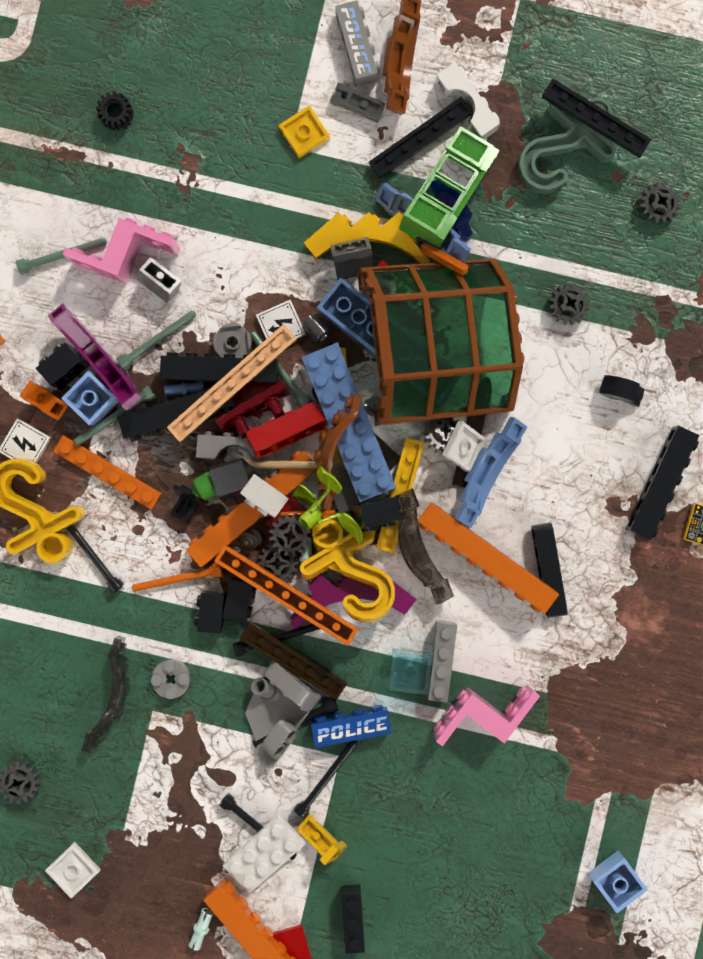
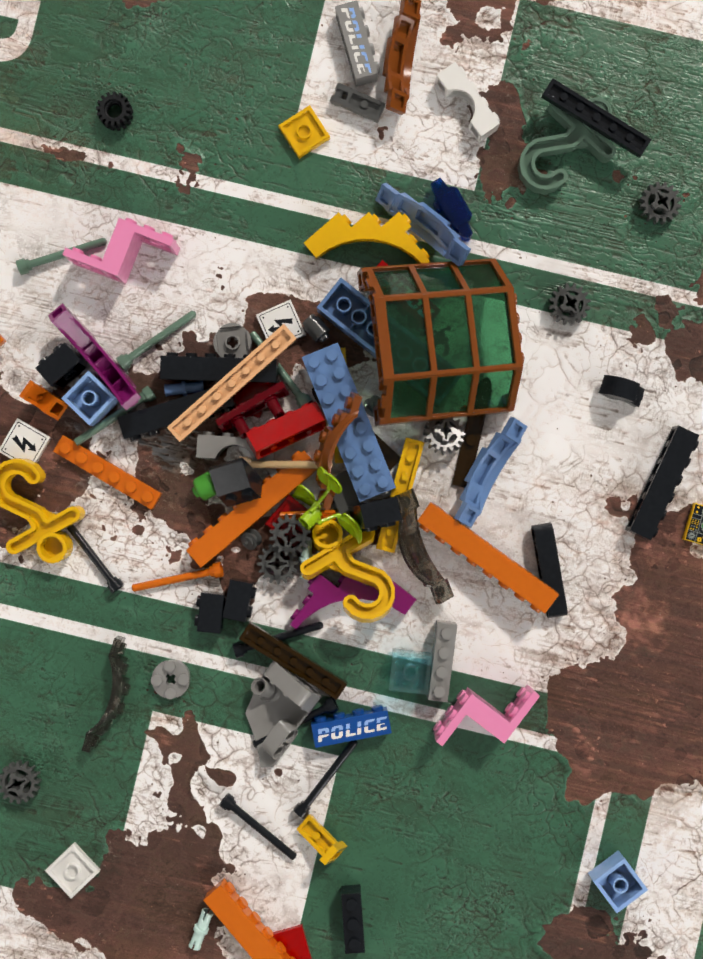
dark grey brick [137,257,181,303] -> none
black bracket [170,484,199,524] -> none
orange brick [214,545,359,646] -> none
white plate [223,814,306,894] -> none
white brick [240,474,289,517] -> none
dark grey bracket [330,237,374,280] -> none
black plate [369,96,473,179] -> none
bright green piece [399,126,500,248] -> none
orange axle [420,243,469,276] -> none
white tile [442,421,486,473] -> none

